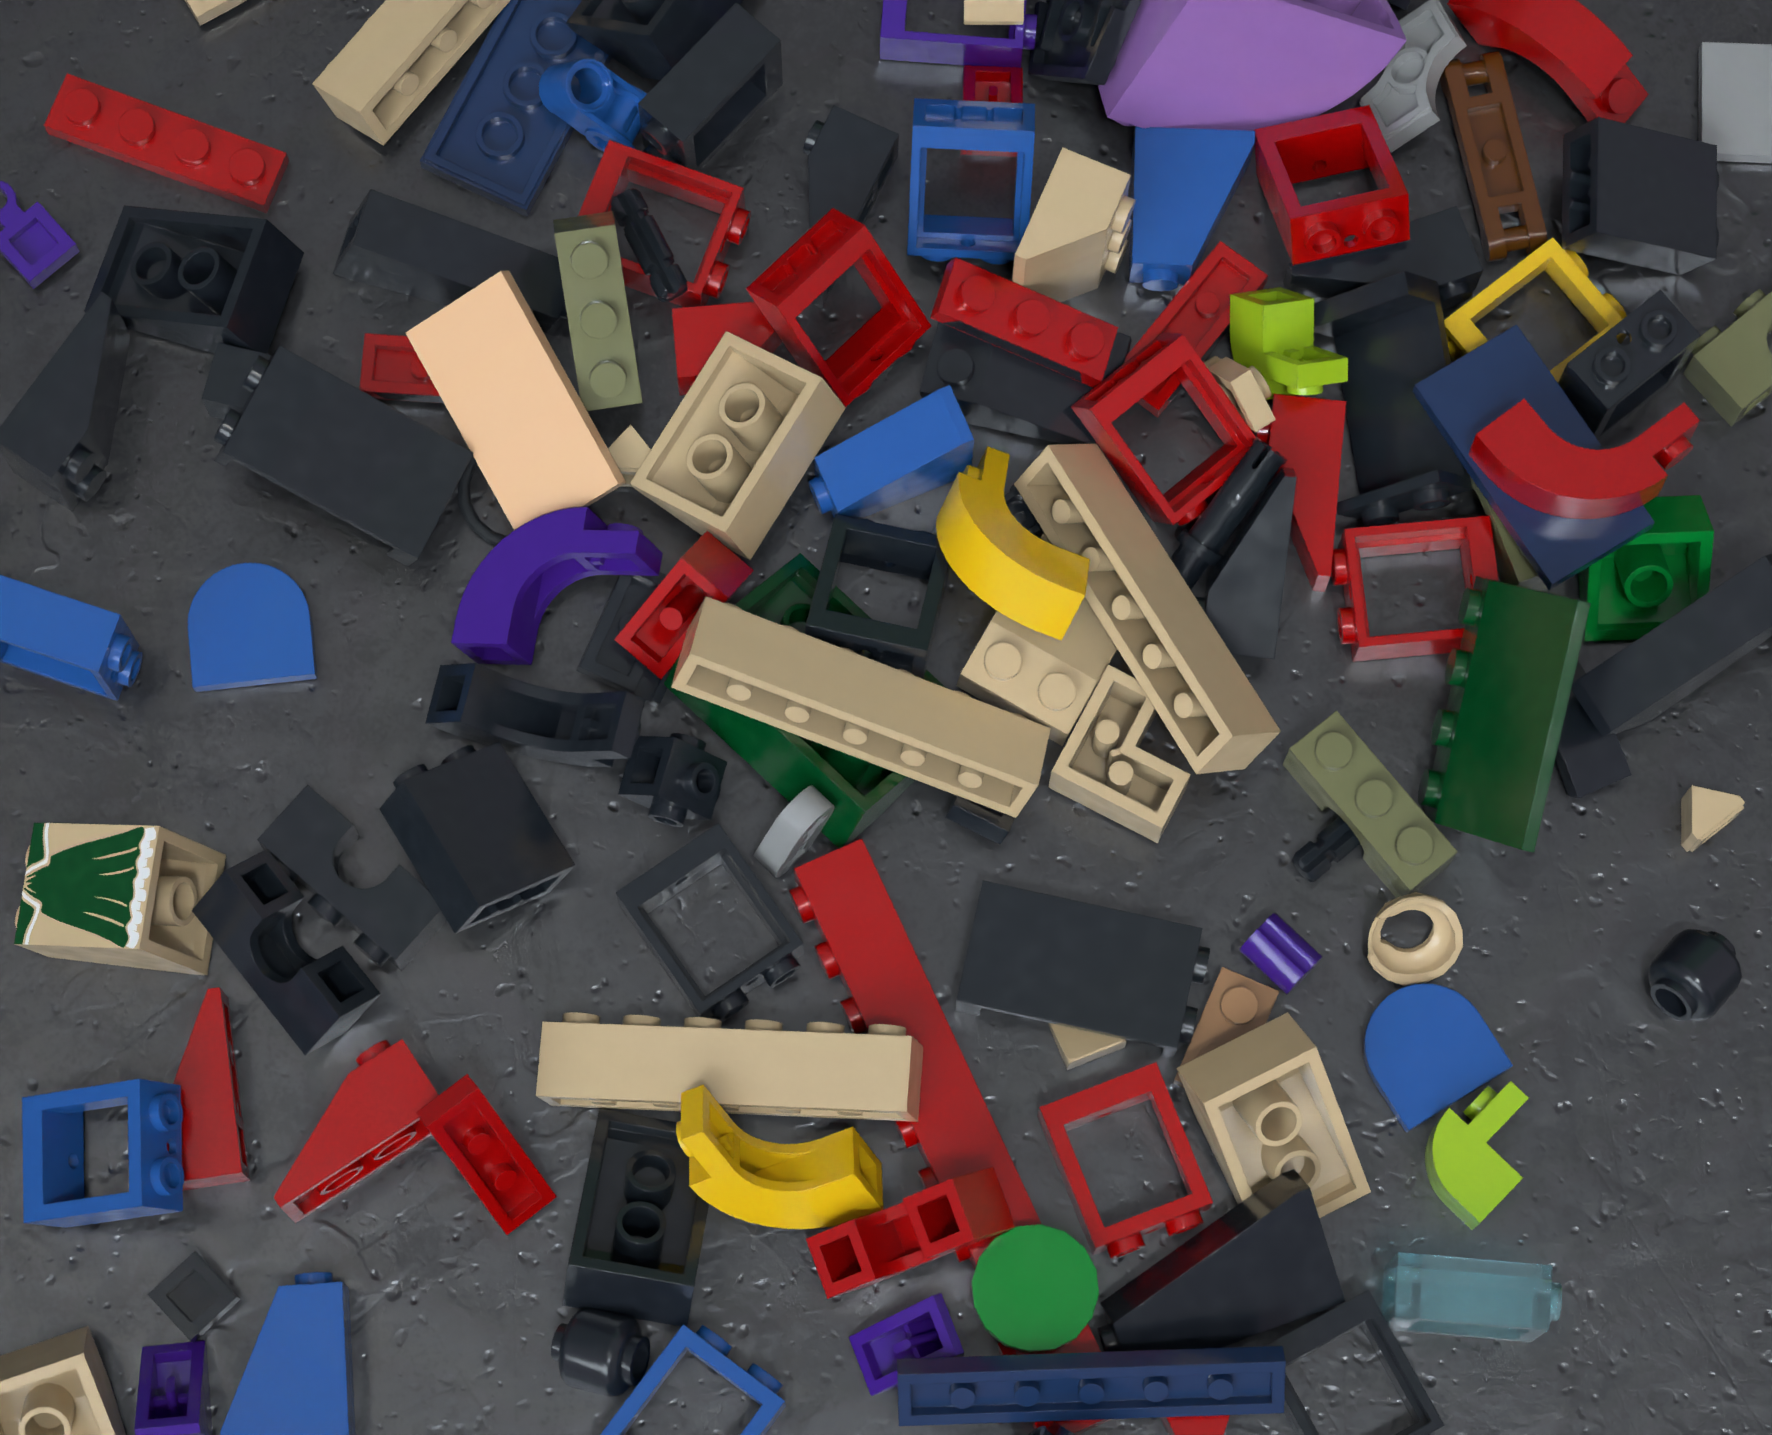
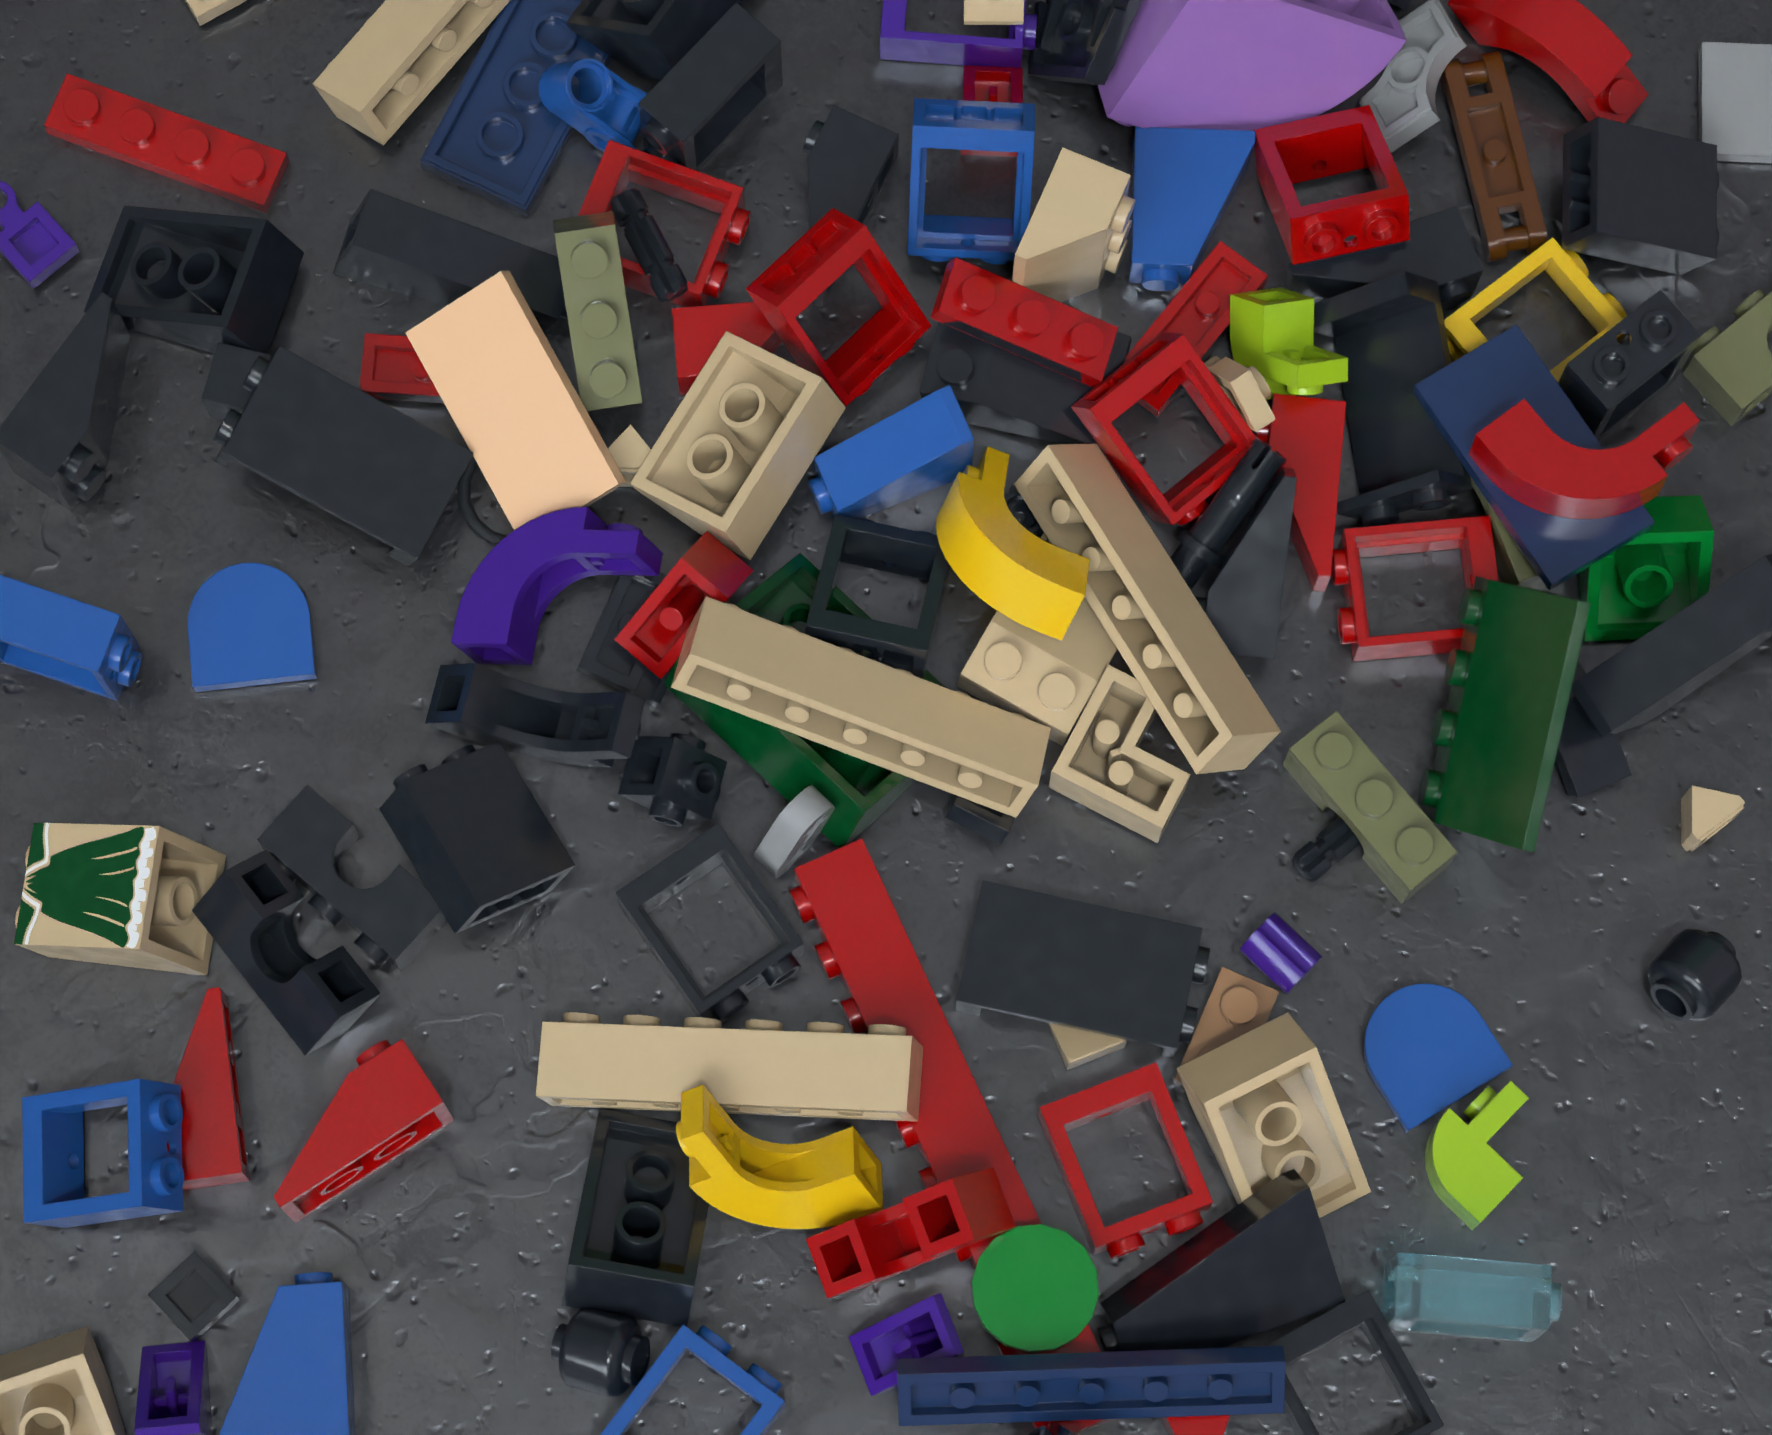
red plate [416,1074,557,1235] -> none
tan piece [1367,892,1463,986] -> none

